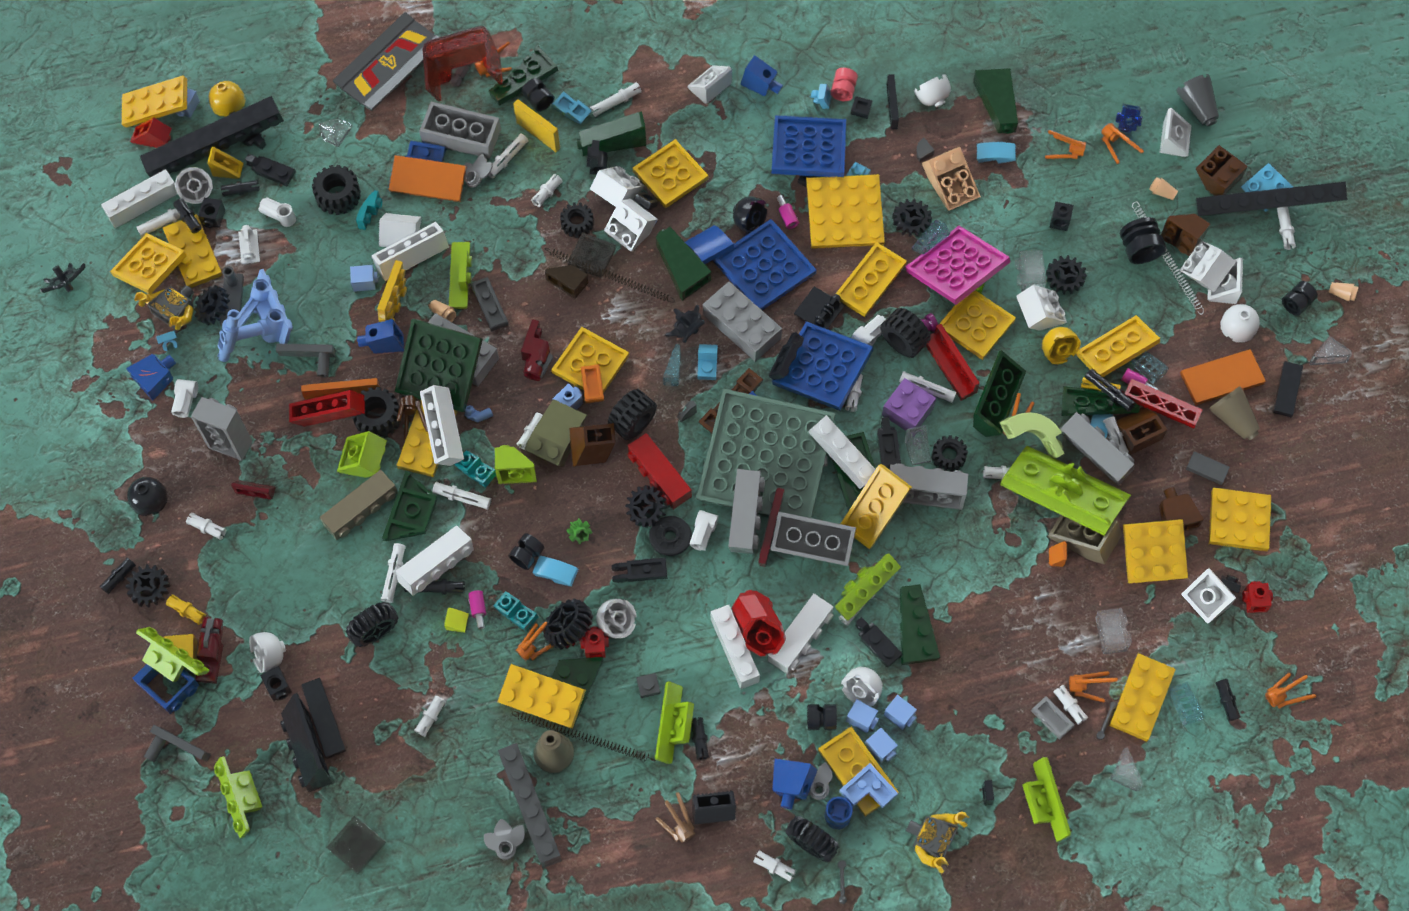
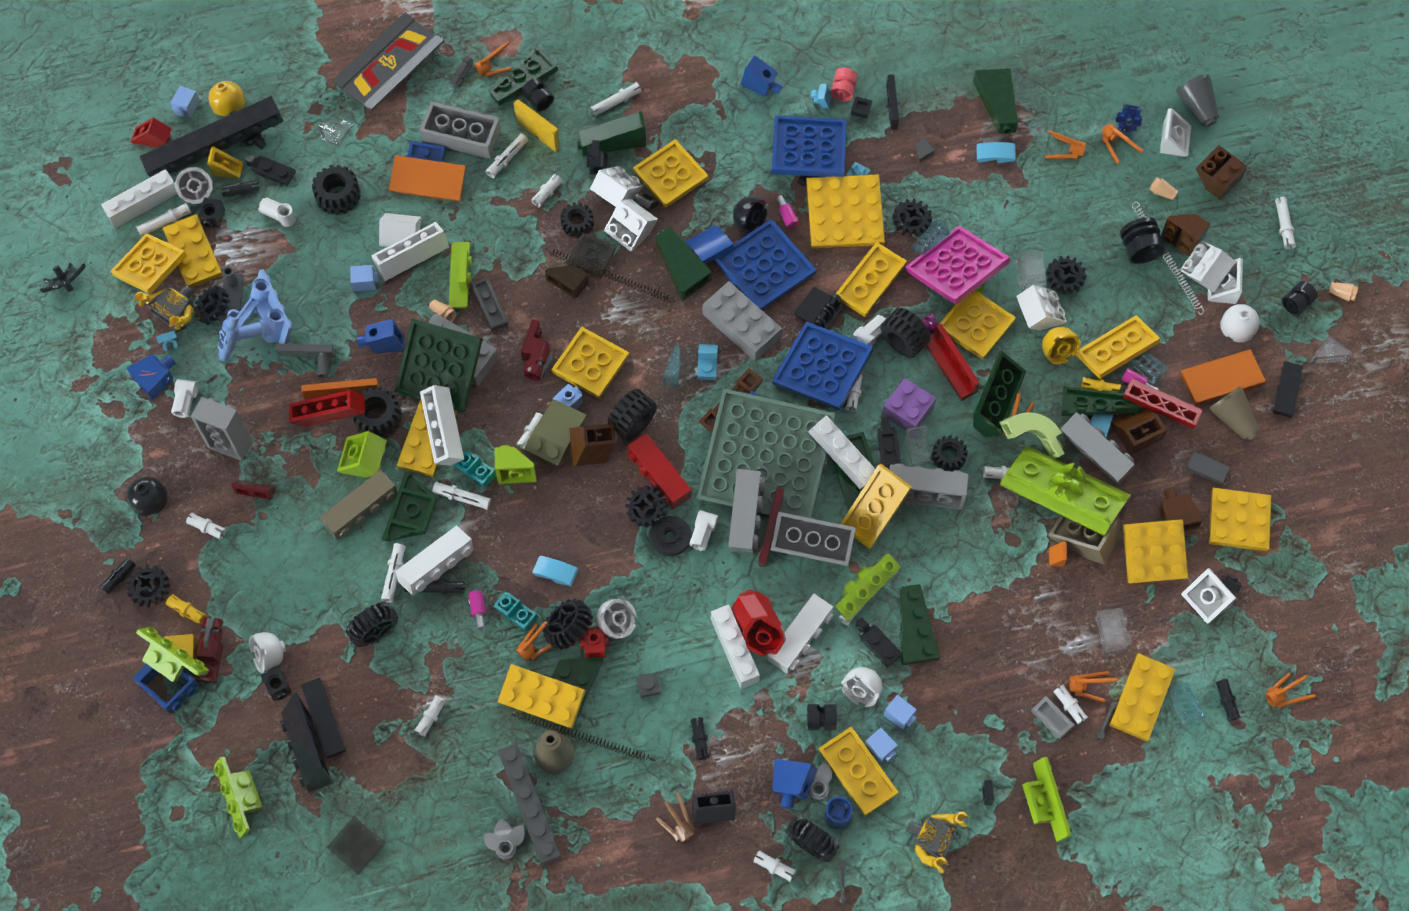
yellow plate [121,76,187,128] -> none
dark grey piece [144,725,211,762] -> none
black pin [173,198,202,233] -> none
white hinge [239,225,260,264] -> none
teal slope [356,190,383,230] -> none
yellow plate [377,260,407,322] -> none
reddish brown plant [397,395,428,440] -> none
clear red windscreen [423,26,503,102] -> none
neon yellow slope [444,607,469,633] -> none
light grey plate [465,154,493,188] -> none
medium blue arm [465,405,493,422] -> none
black wheel [508,533,544,570] -> none
medium azure slope [552,91,592,124] -> none
bright green gear [566,518,592,544] -> none
orange tile [581,365,604,403] -> none
black hinge [611,558,667,583] -> none
lime bracket [655,681,694,764] -> none
black piece [665,305,705,343] -> none
dark grey tile [677,400,697,422] -> none
white slope [687,66,732,104] -> none
black hinge [768,332,804,380] -> none
light blue plate [839,763,898,809] -> none
light blue brick [846,699,879,733] -> none
white pin [899,371,956,403] -> none
white cylinder [914,74,951,108] -> none
light nougat slope [922,147,981,211] -> none
black brick [1049,201,1074,231] -> none
black pin [1085,368,1136,412] -> none
white pin [1103,416,1129,454] -> none
clear slope [1109,747,1144,792] -> none
black plate [1196,181,1347,217] -> none
medium azure hinge [1241,163,1293,212] -> none
red brick [1242,581,1273,613] -> none

